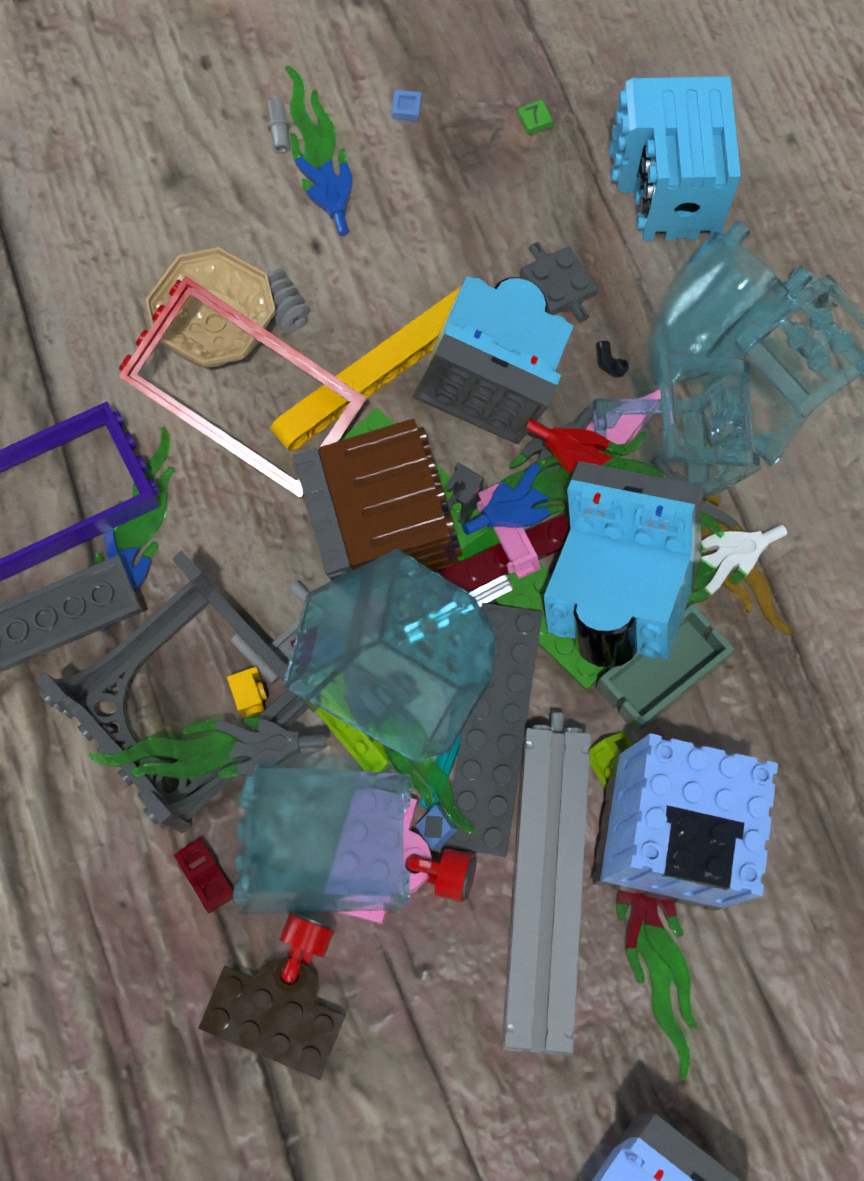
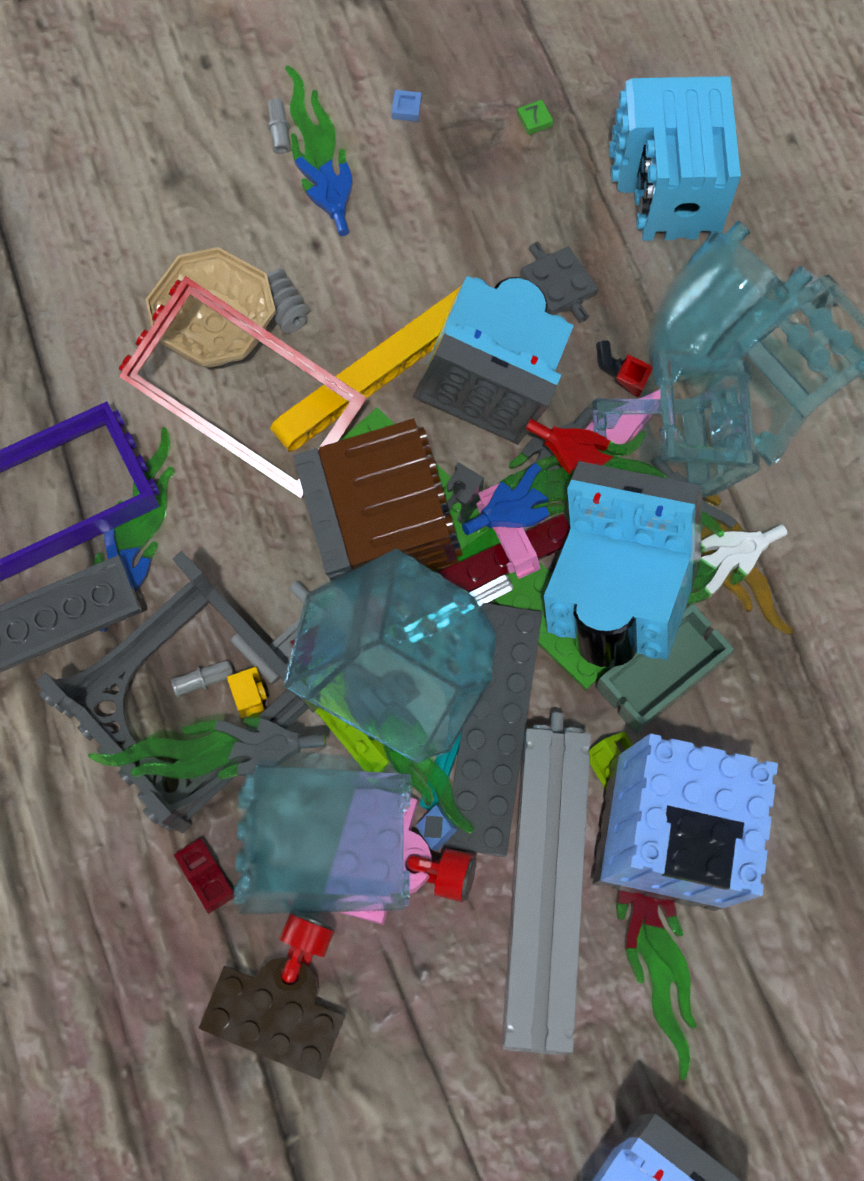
none -> light grey axle [171,661,234,697]
none -> red slope [616,354,654,397]

